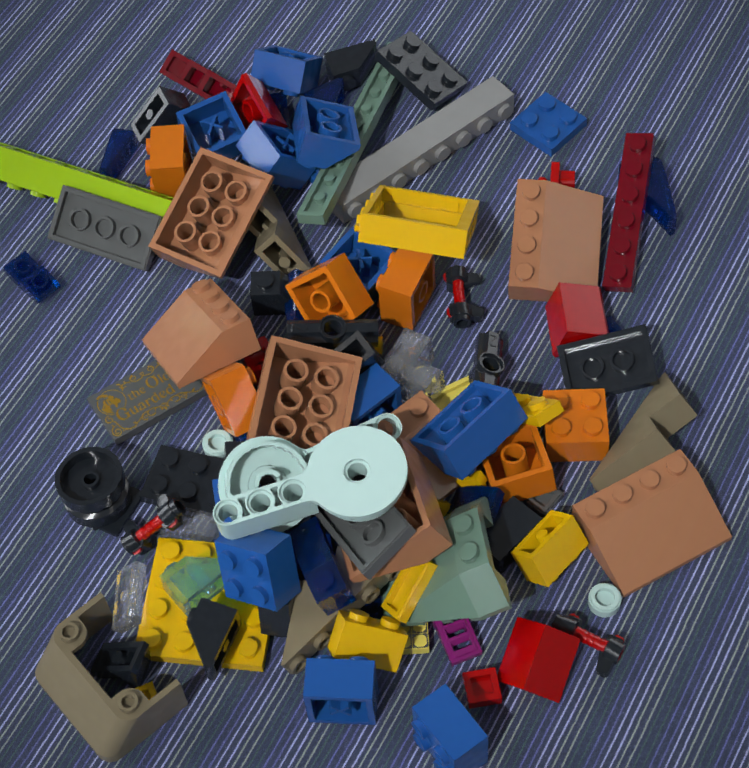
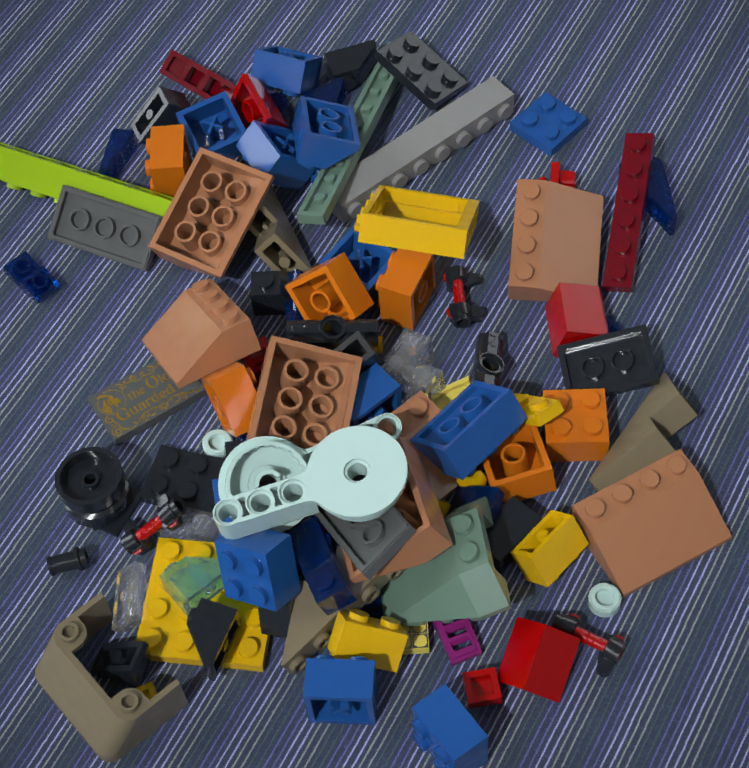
yellow tile [381,560,438,624] -> none
dark grey tile [526,489,564,518] -> none
none -> black pin [46,546,89,576]

